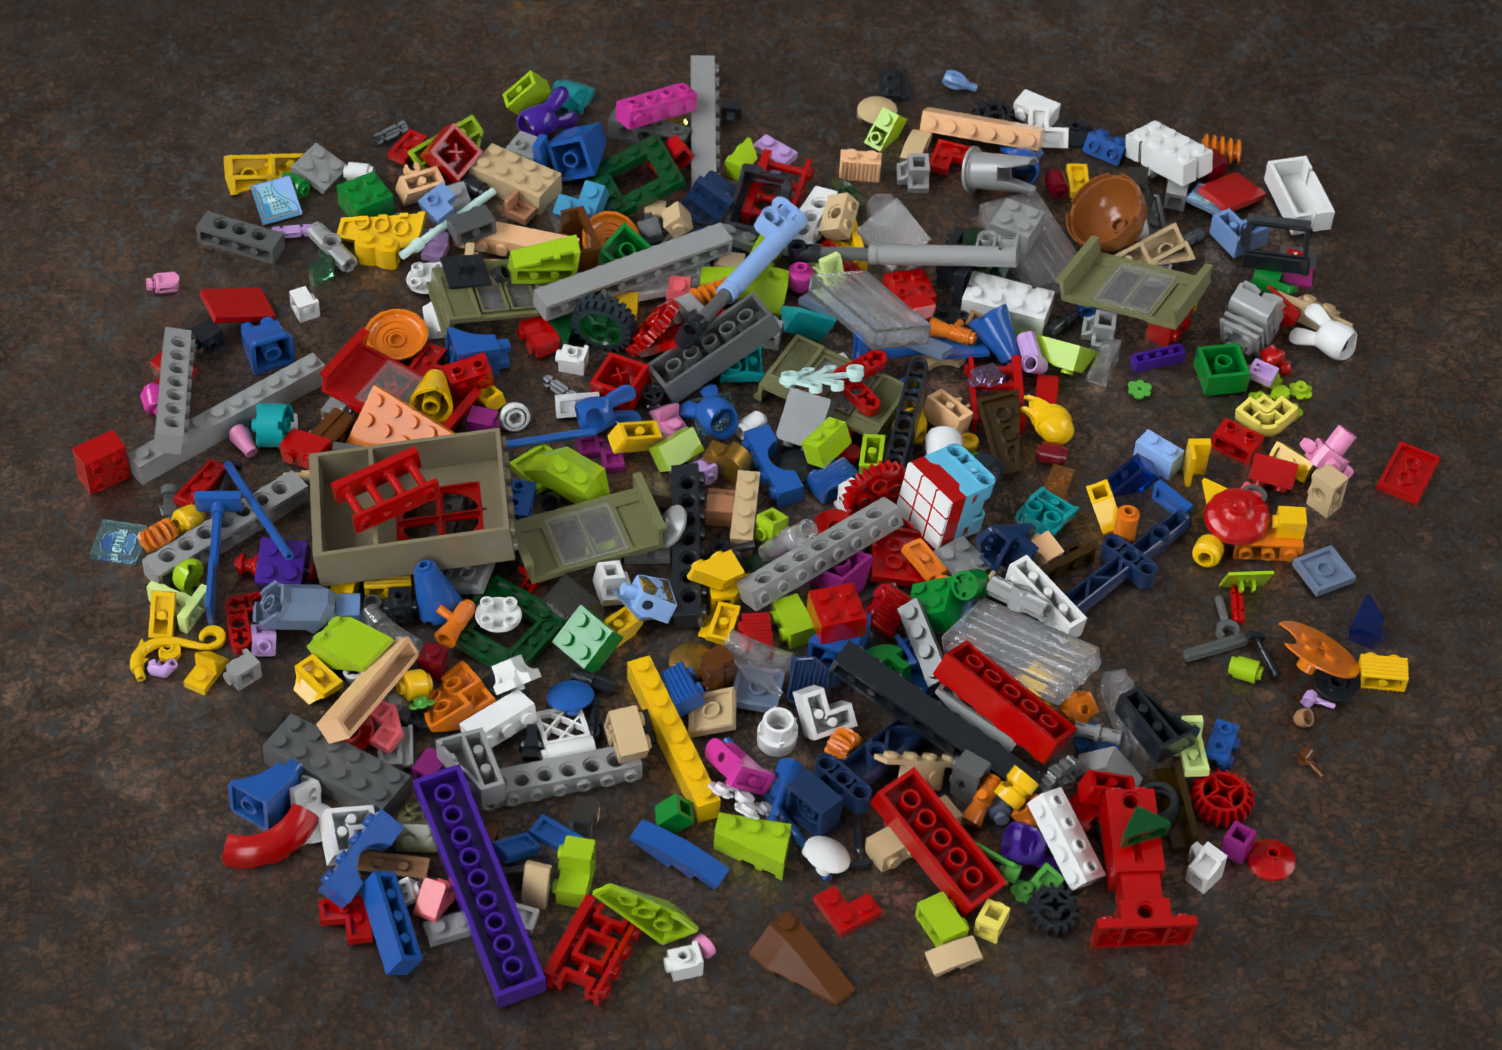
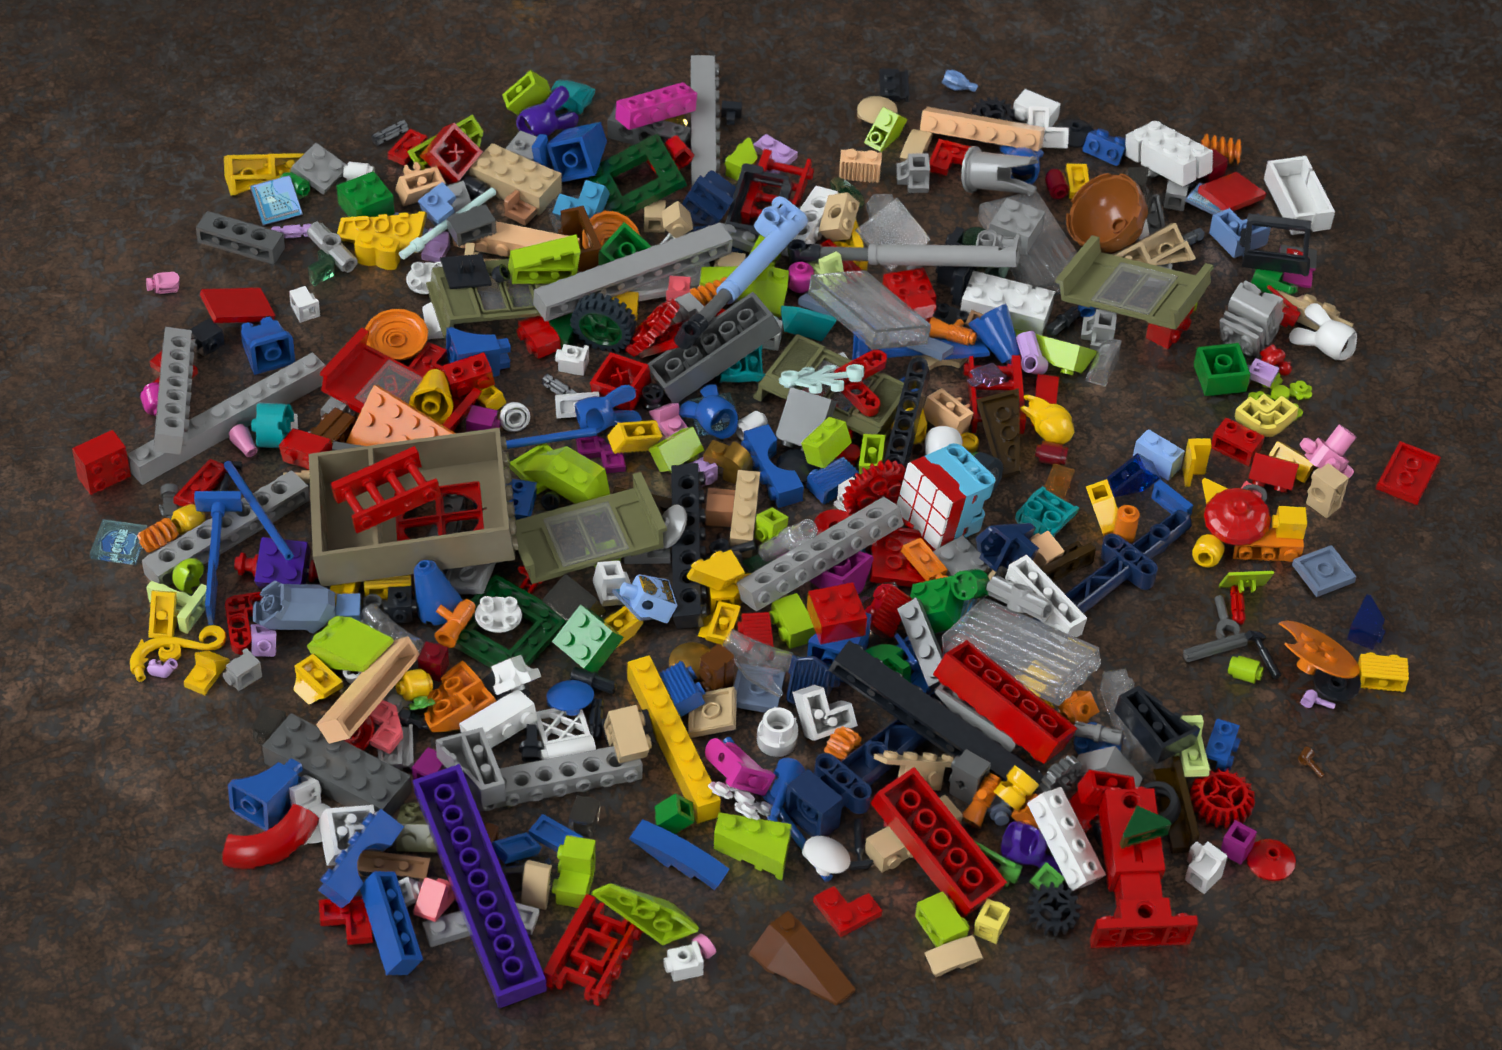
black brick [637,212,665,244] -> none
bright green plant [1010,879,1039,904] -> none
bright green plant [1128,380,1152,399] -> none
dark purple piece [1130,343,1186,373] -> none
medium nougat hinge [1293,708,1314,727] -> none

